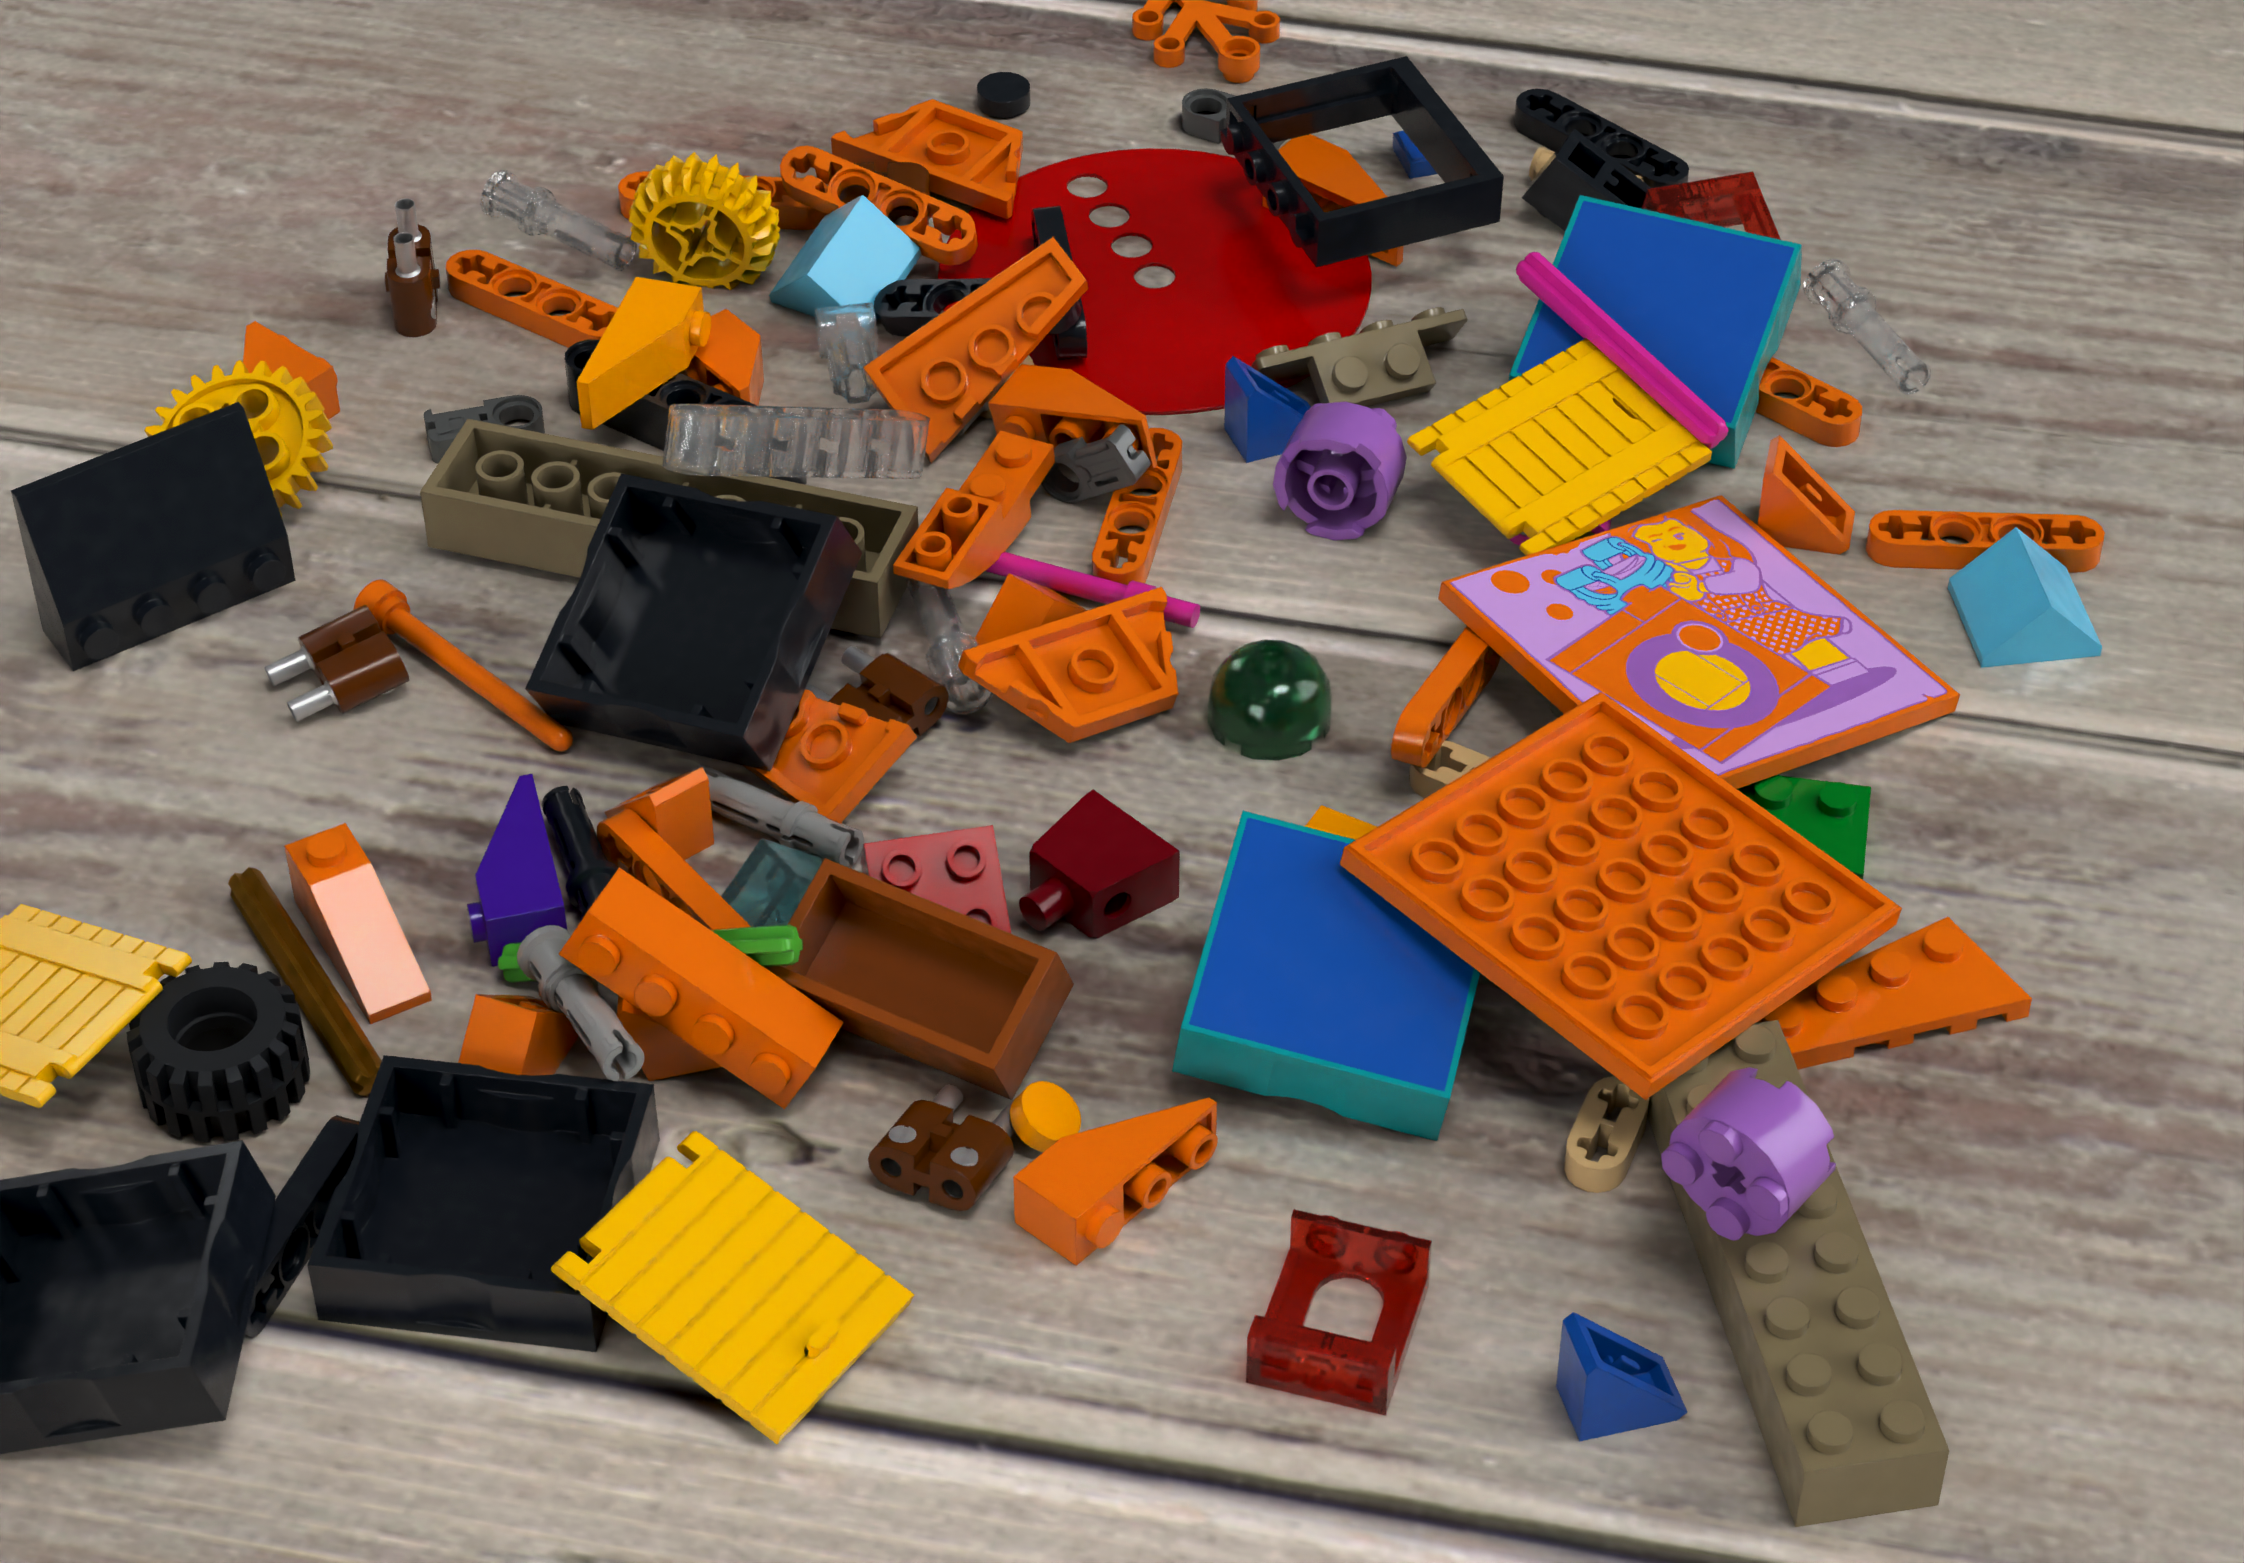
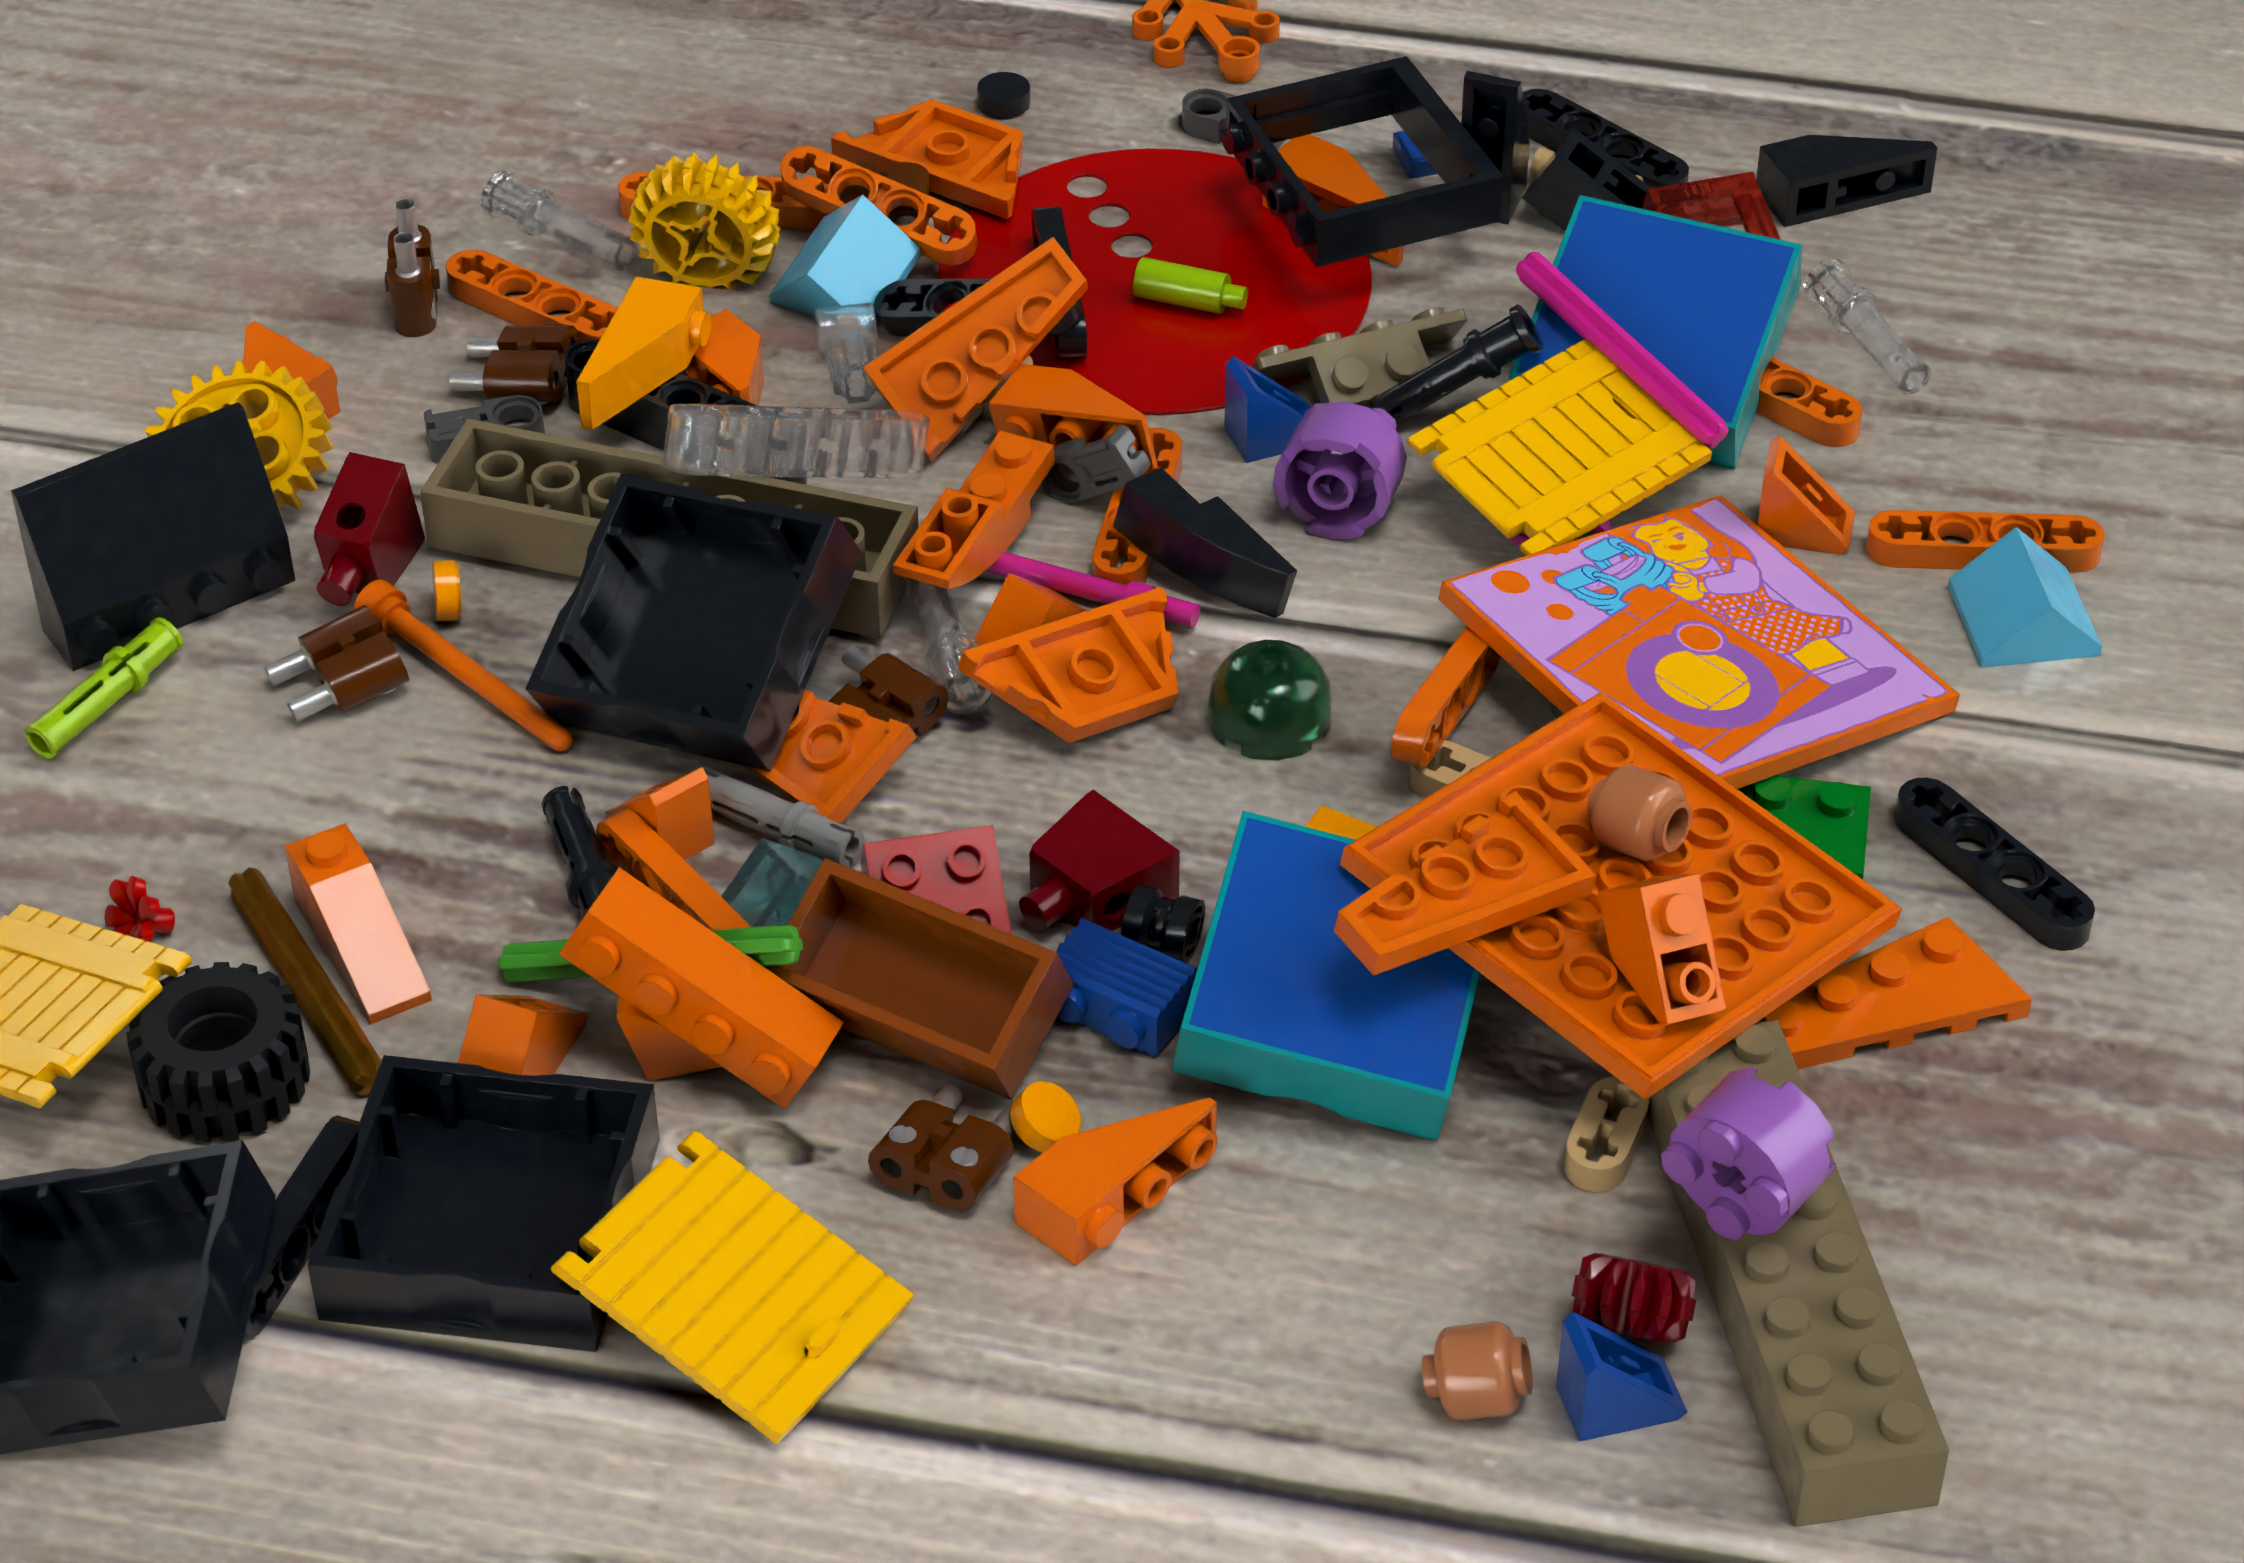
dark purple slope [467,774,567,967] -> none
light grey pin [517,925,645,1081] -> none
clear red panel [1246,1209,1432,1416] -> none
none -> lime pin [24,617,183,759]
none -> red plant [104,876,175,942]
none -> dark red torso [314,452,426,606]
none -> light orange tile [432,560,461,622]
none -> reddish brown piece [449,325,580,405]
none -> blue brick [1055,918,1198,1058]
none -> black slope [1113,467,1297,618]
none -> black wheel [1121,883,1205,963]
none -> lime cylinder [1133,257,1248,314]
none -> orange wing [1333,791,1597,976]
none -> black pin [1371,304,1544,424]
none -> nougat head [1422,1321,1533,1421]
none -> black slope [1461,71,1530,225]
none -> dark red gear [1571,1253,1696,1343]
none -> nougat head [1587,765,1692,861]
none -> orange slope [1598,874,1726,1025]
none -> black slope [1755,135,1938,227]
none -> black beam [1894,777,2095,951]

